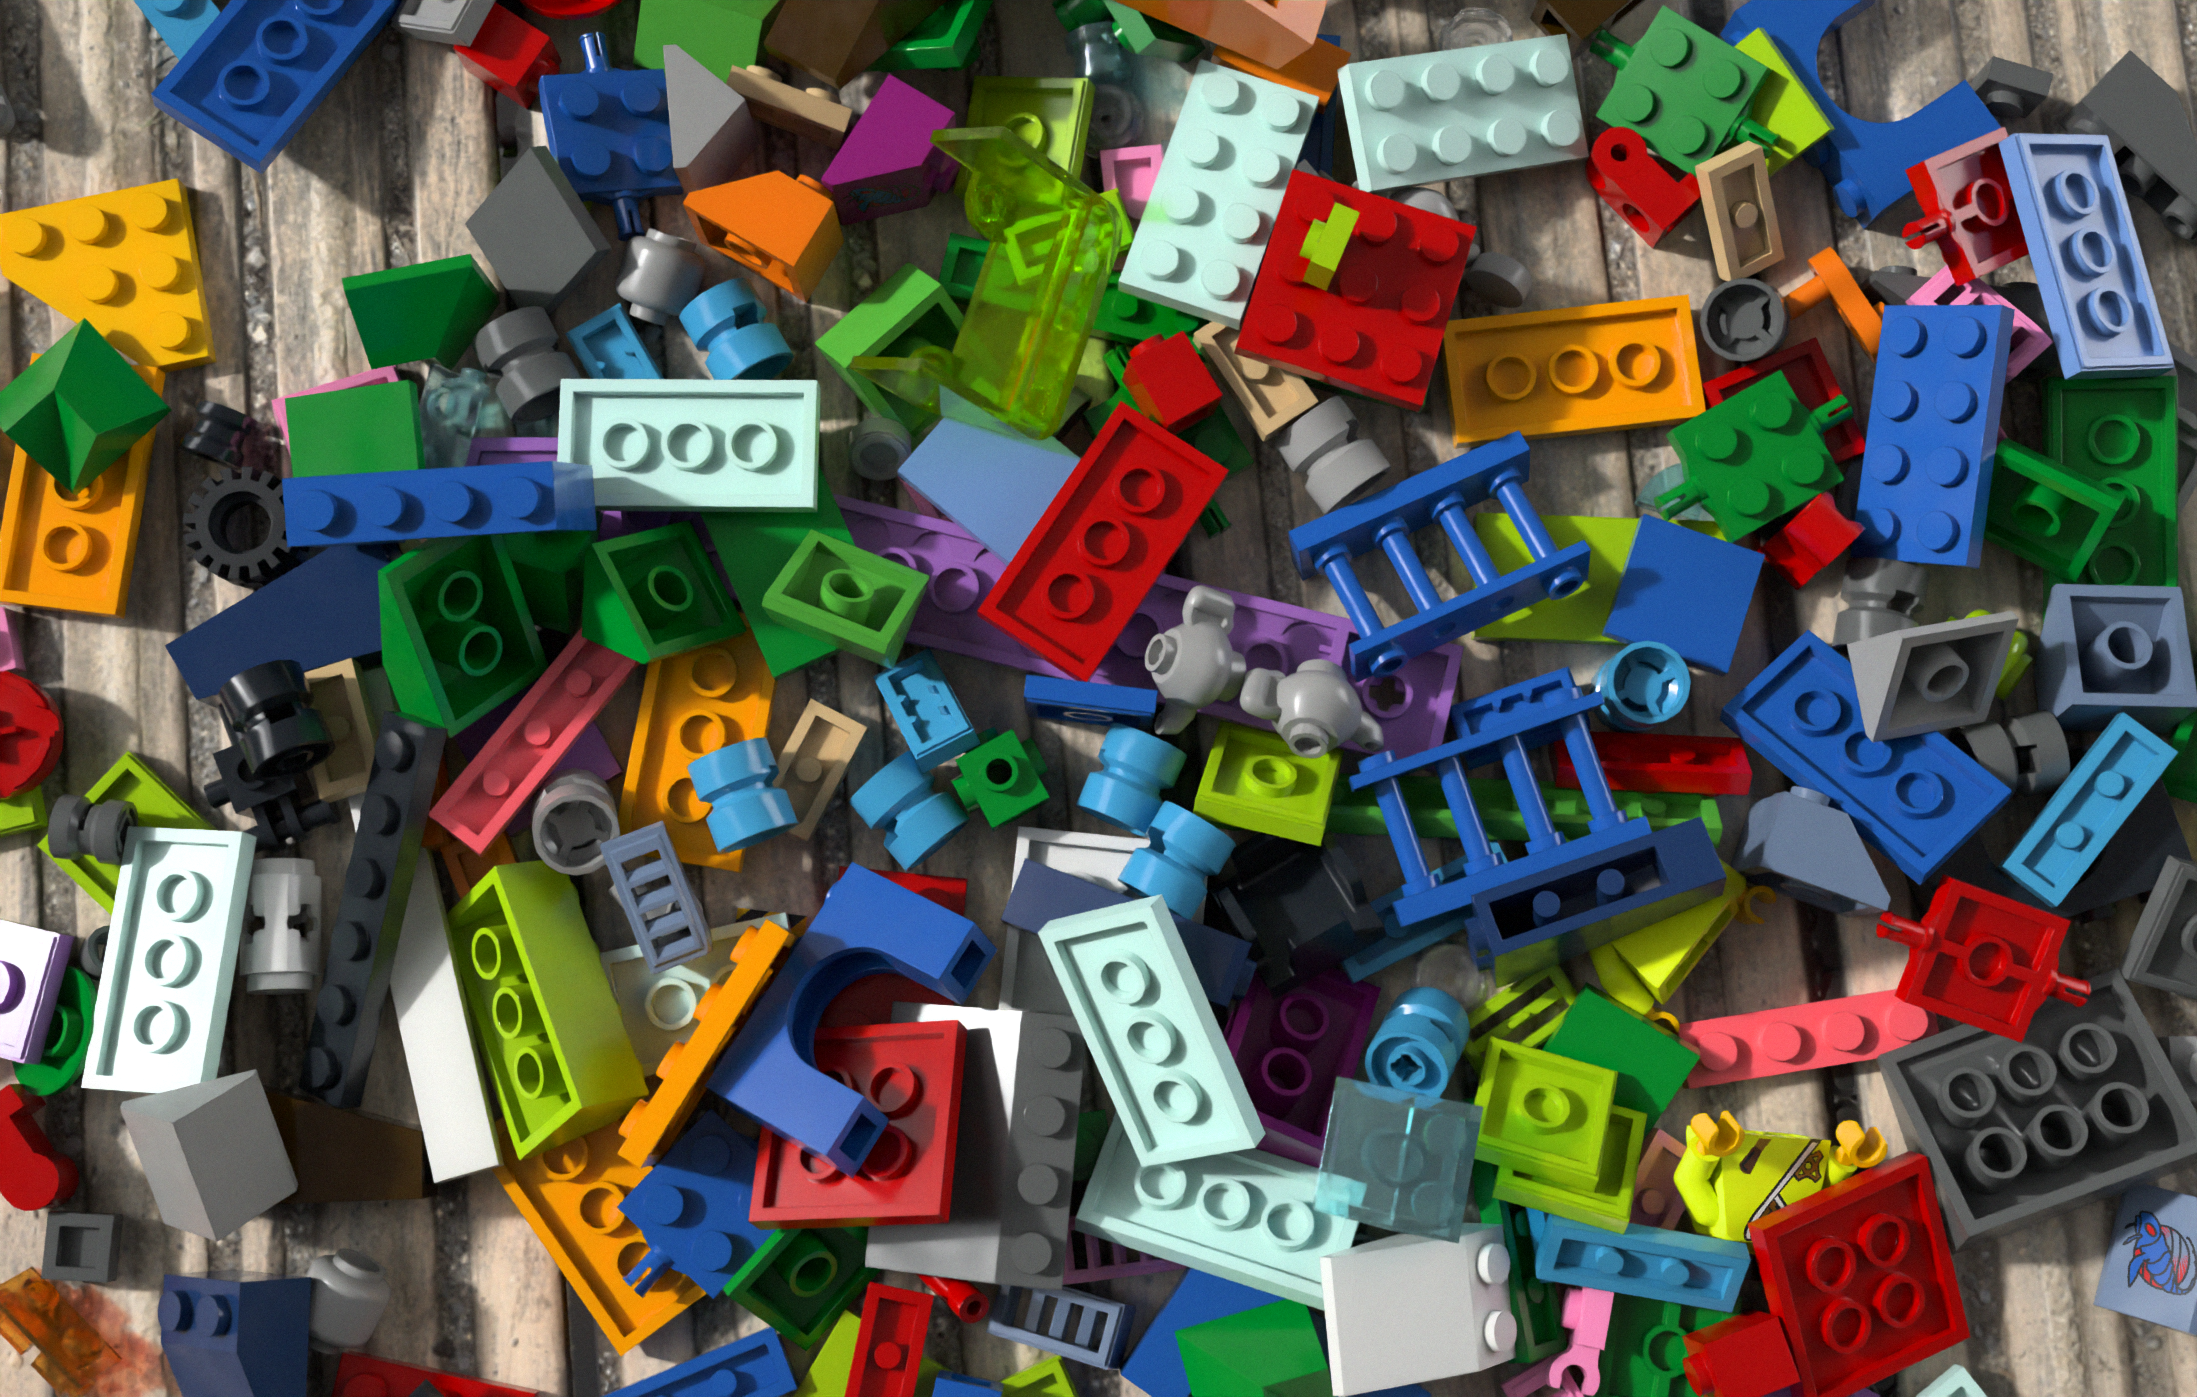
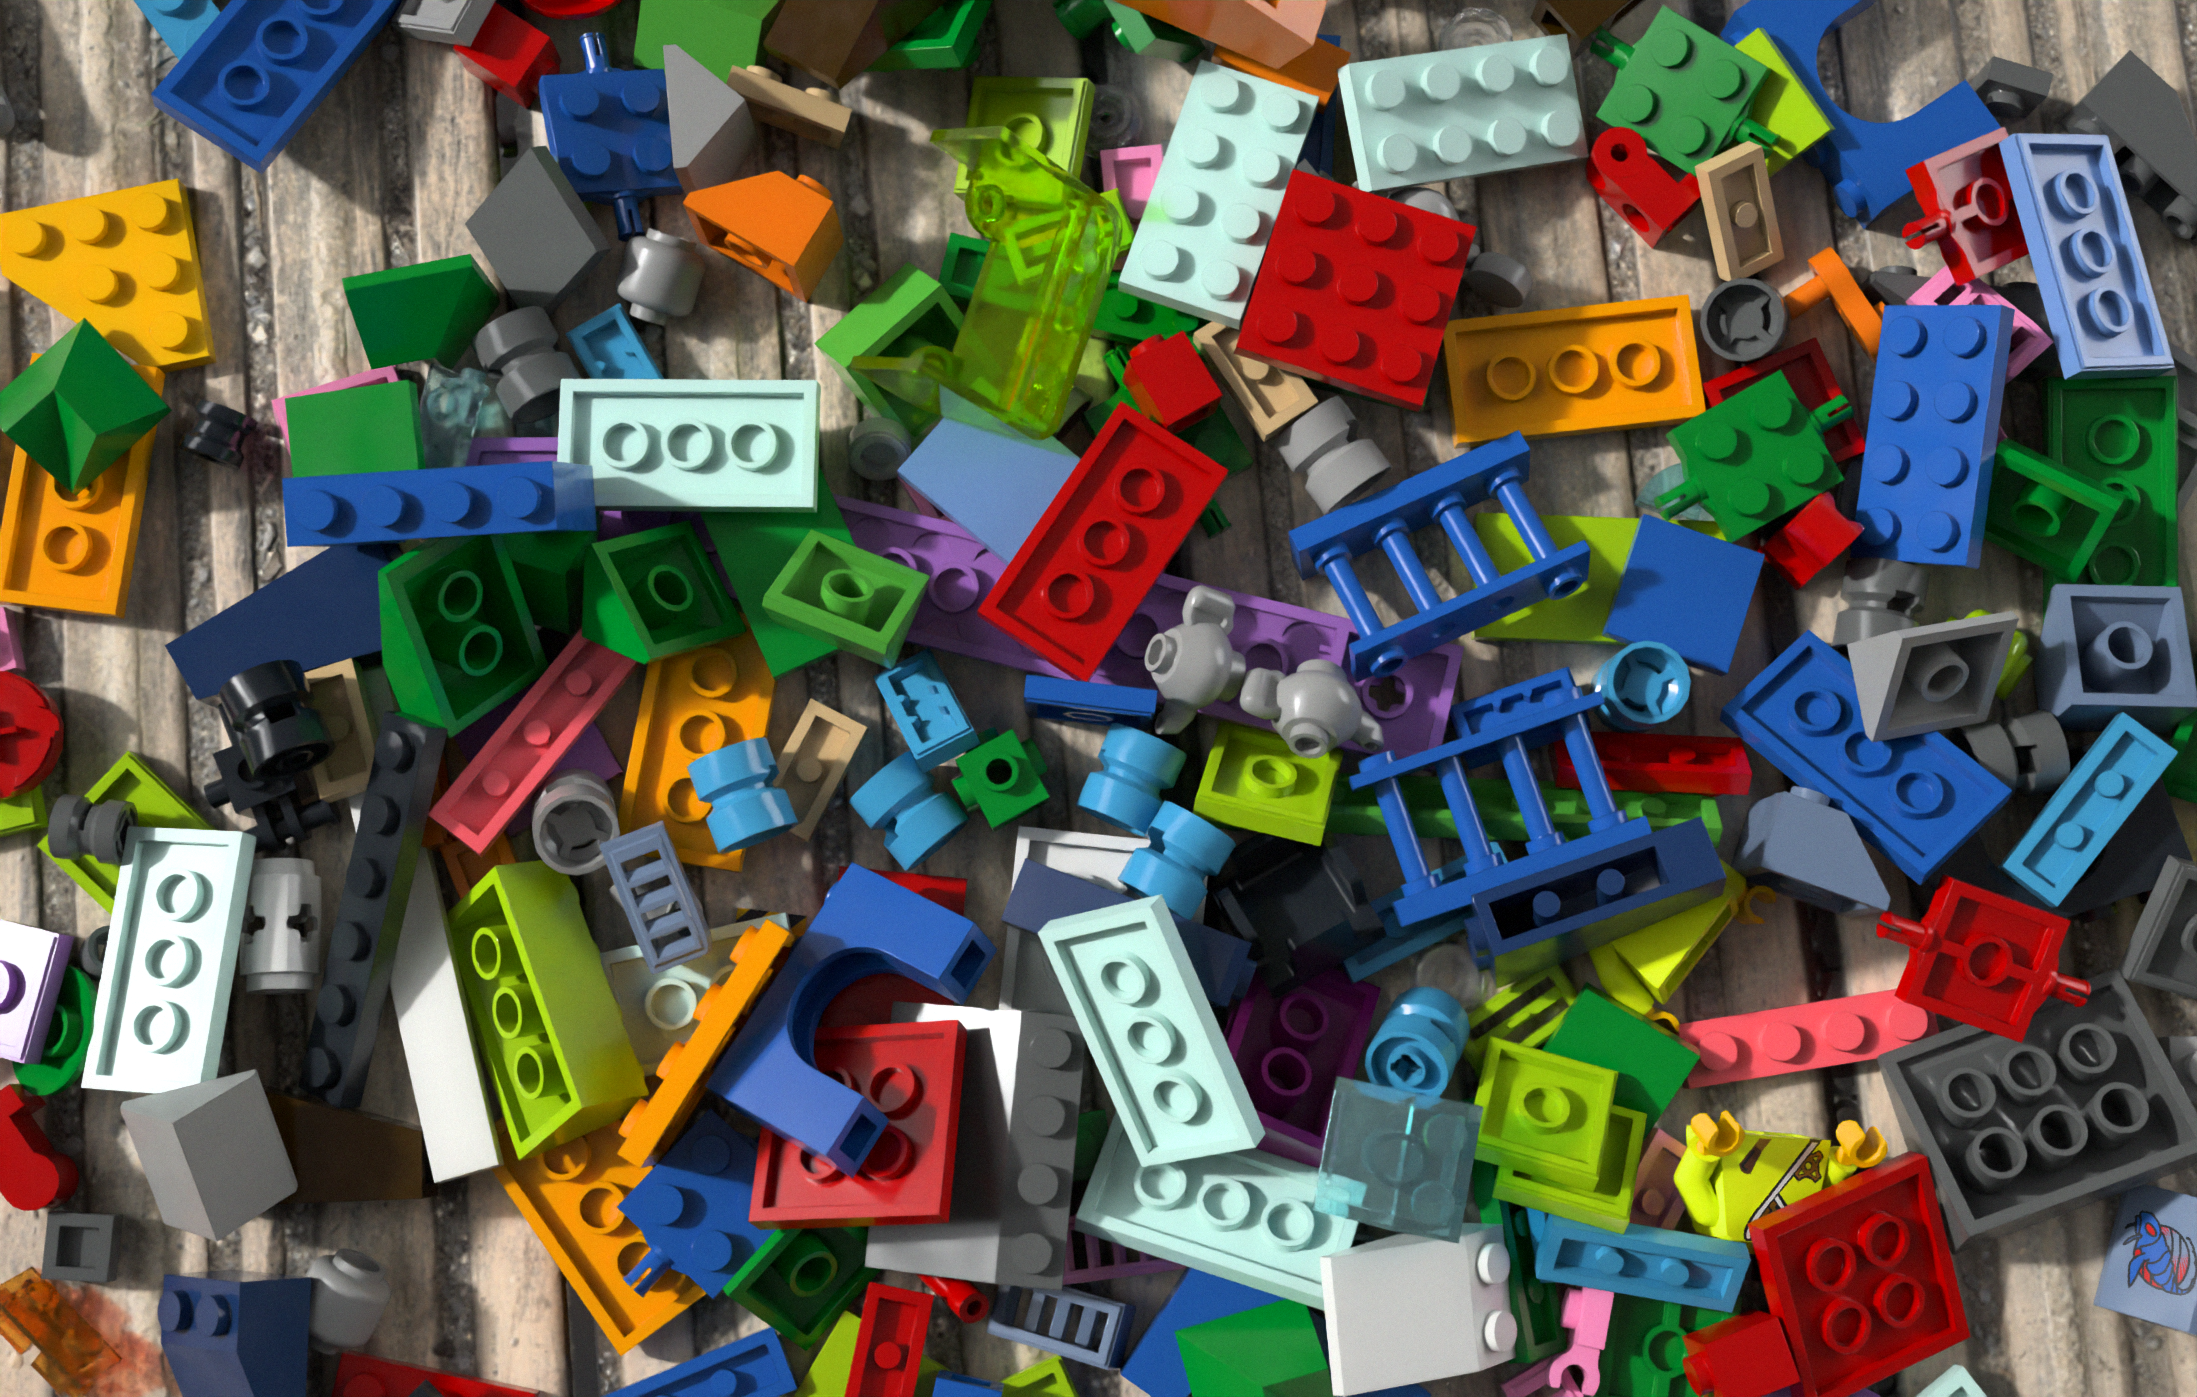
black tyre [183,466,310,588] -> none
dark azure wheel [679,277,794,380] -> none
magenta slope [821,74,963,226] -> none
clear light blue wheel [1064,22,1133,94] -> none
lime plate [1299,202,1360,291] -> none

